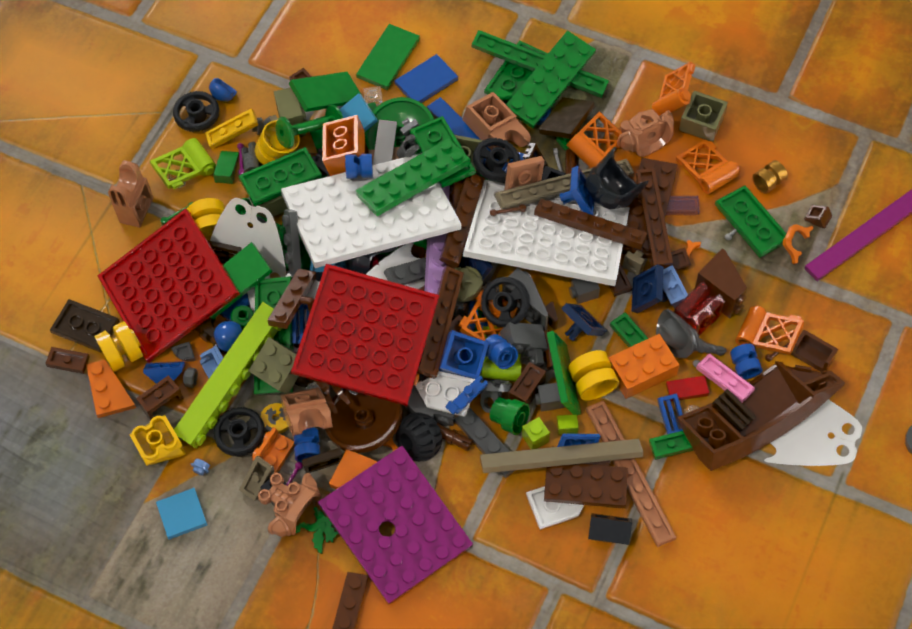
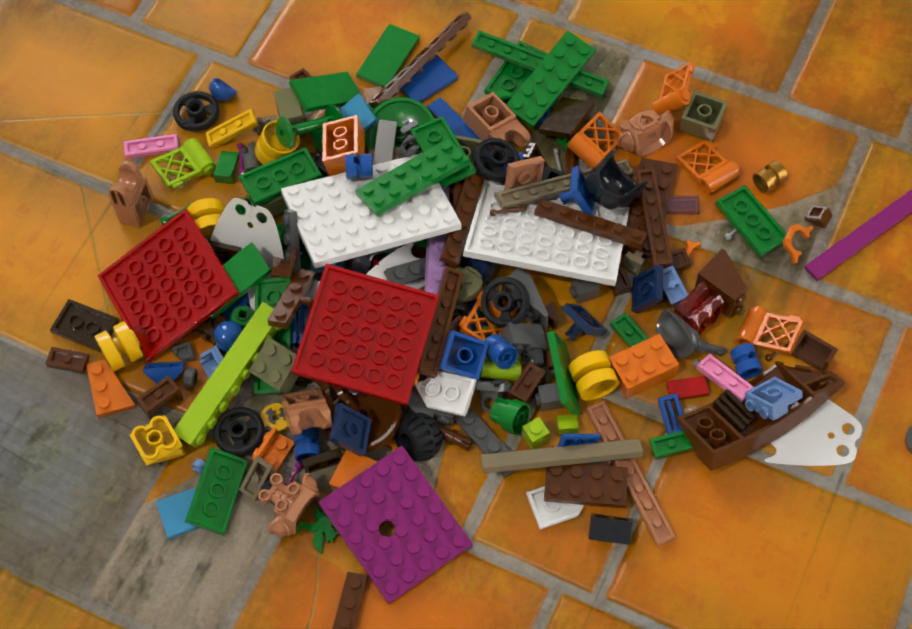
blue piece [445,376,488,415] -> none
none -> bright pink tile [124,134,179,159]
none -> green tile [185,447,249,536]
none -> reddish brown panel [271,246,296,279]
none -> dark blue tile [329,403,372,457]
none -> reddish brown plate [369,12,472,108]
none -> medium blue plate [745,377,803,421]

